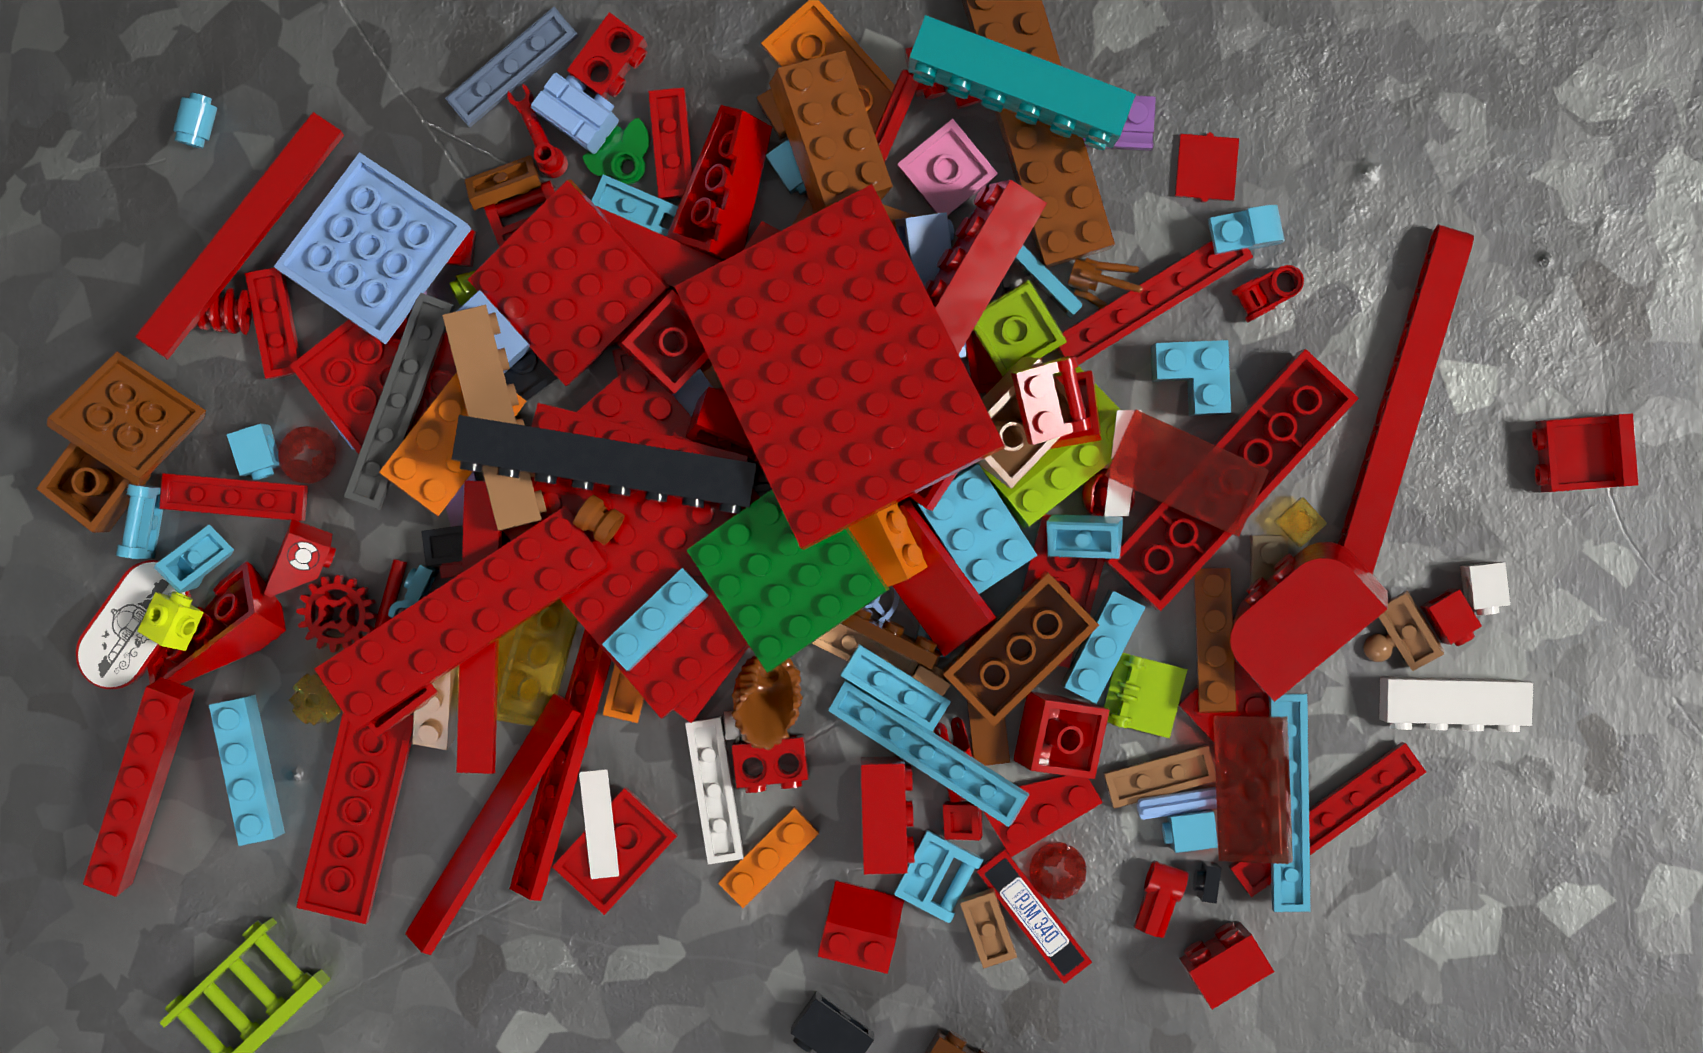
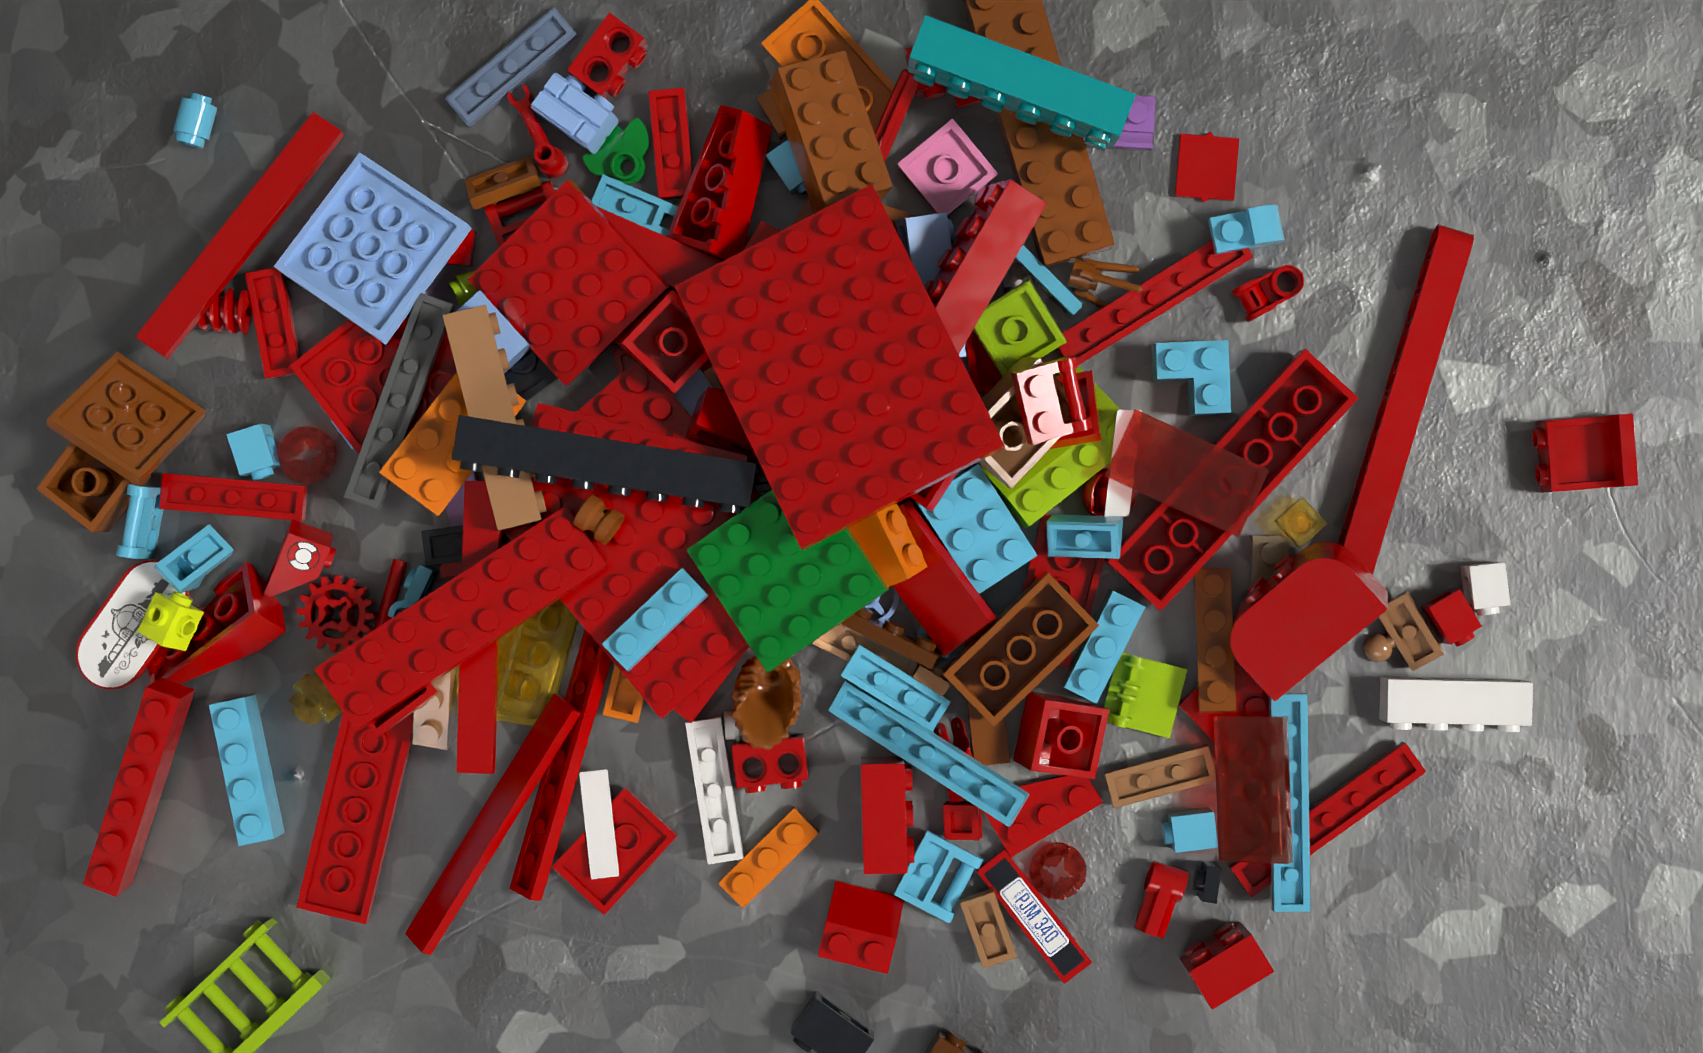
light blue axle [1137,784,1242,820] -> none

